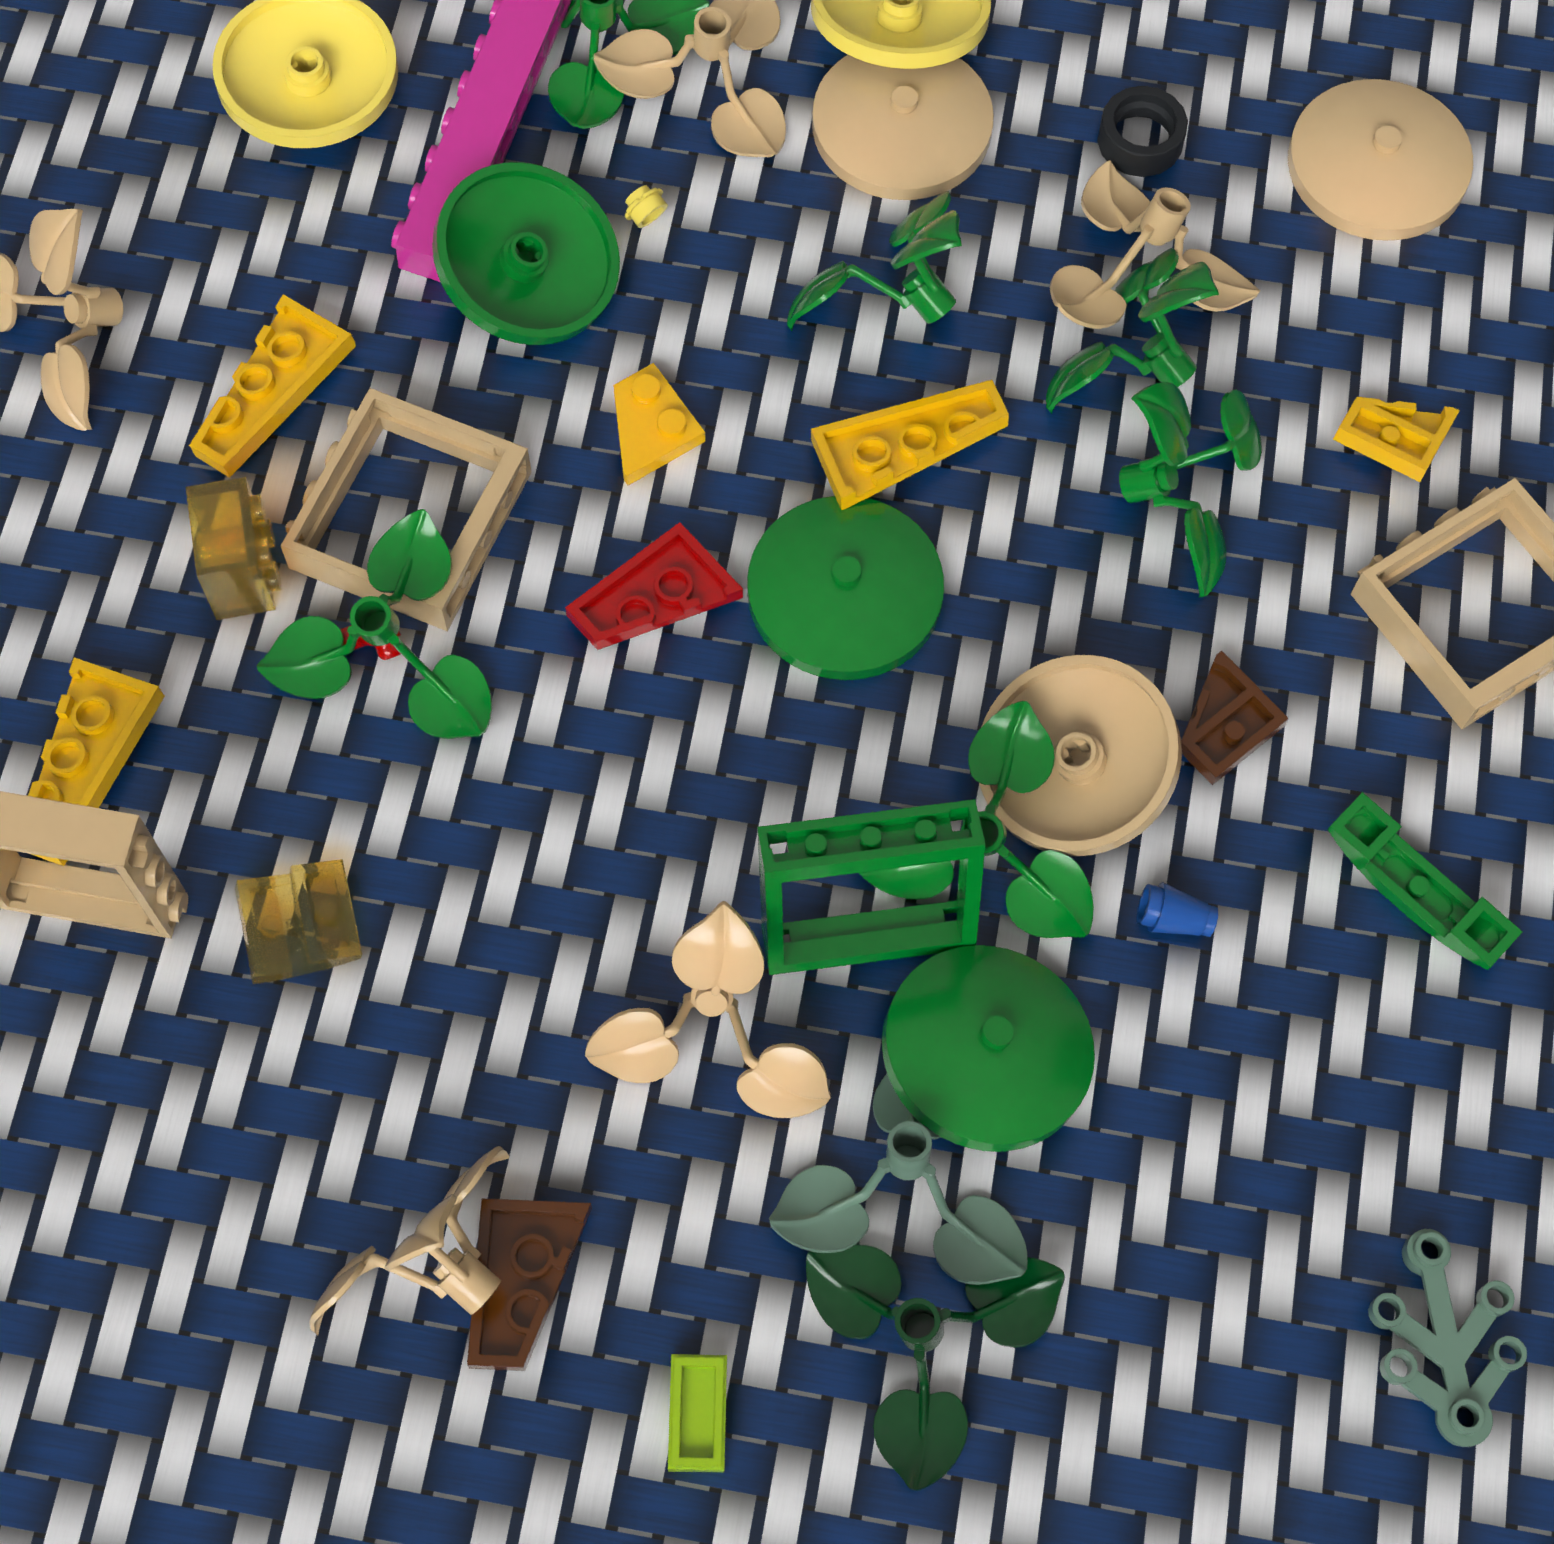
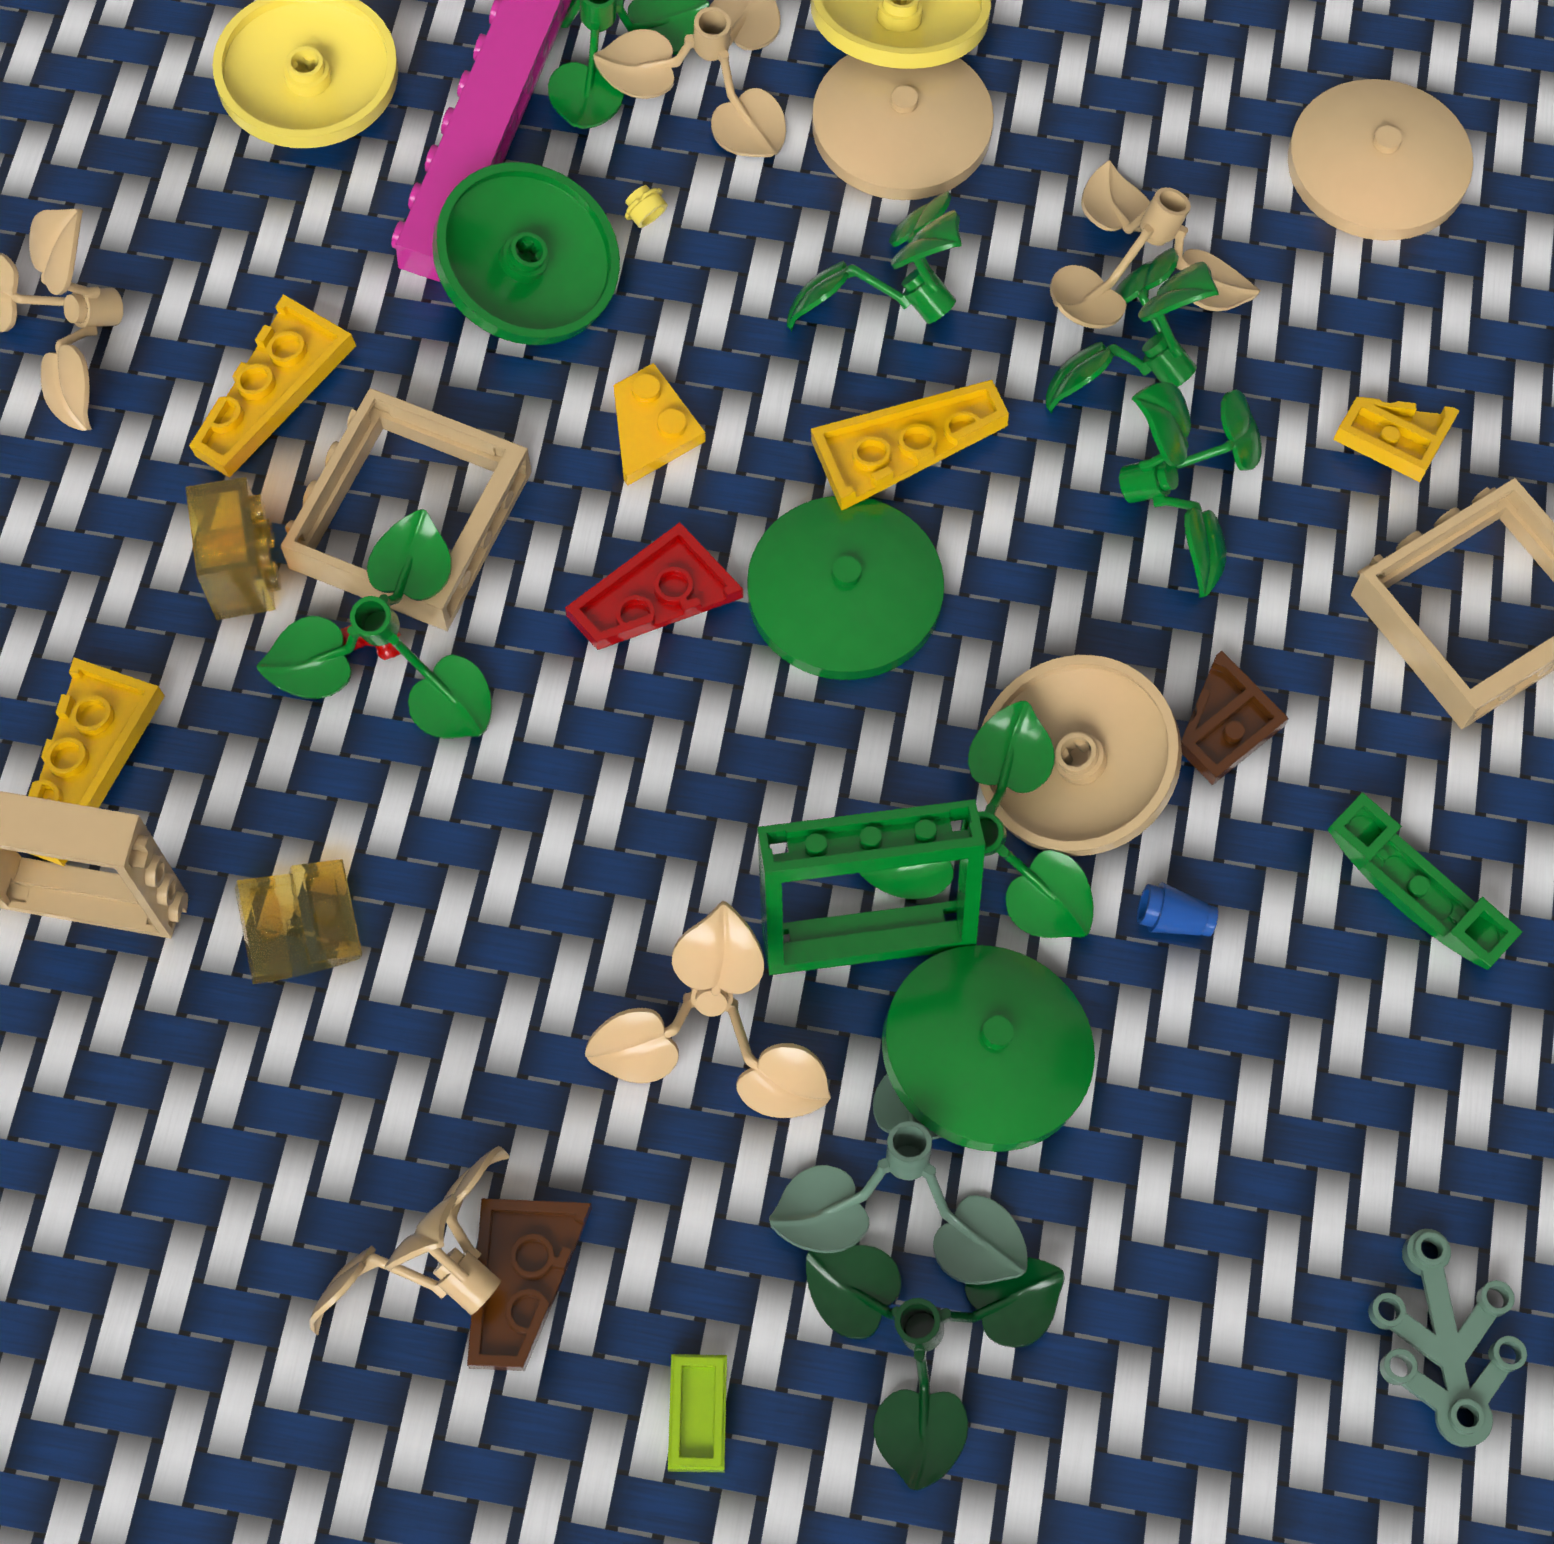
black tyre [1097,86,1188,177] -> none

